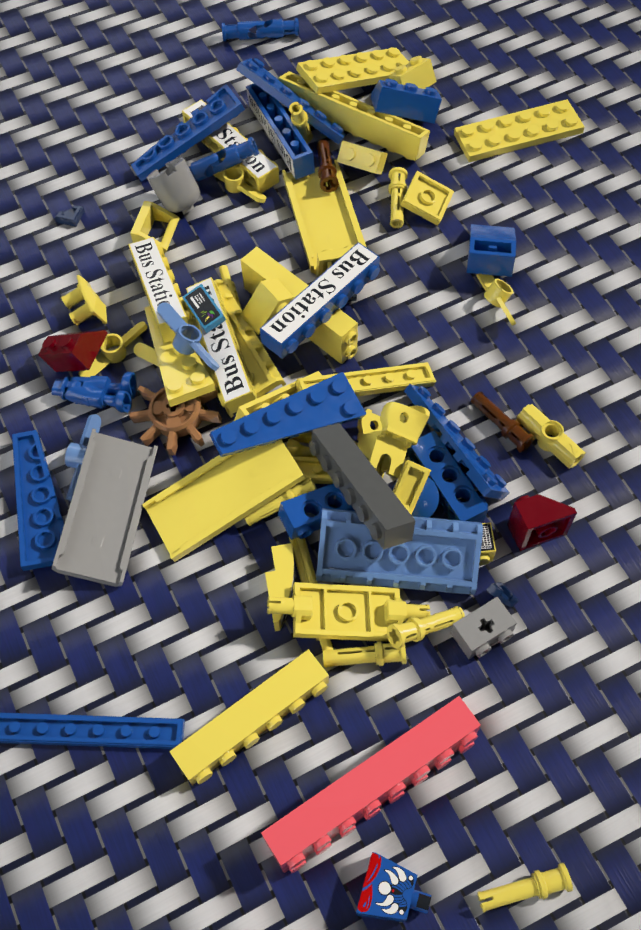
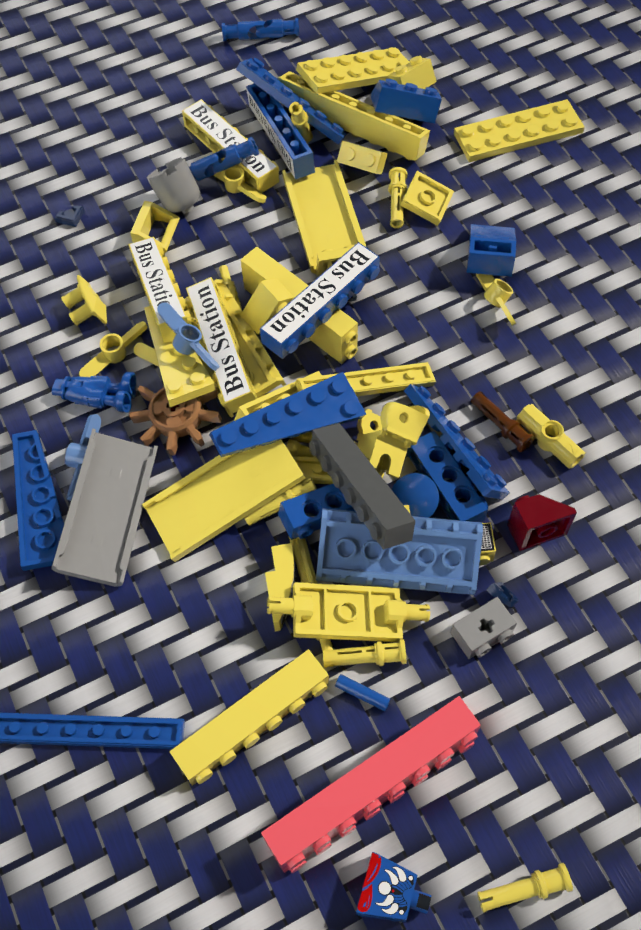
dark red slope [38,330,108,372] -> none
blue wing [131,84,245,181] -> none
tile [182,284,226,333] -> none
reddish brown pin [316,140,339,193] -> none
light yellow pin [387,606,465,649] -> none
light yellow tile [393,459,431,515] -> none
none -> blue piece [335,674,391,712]

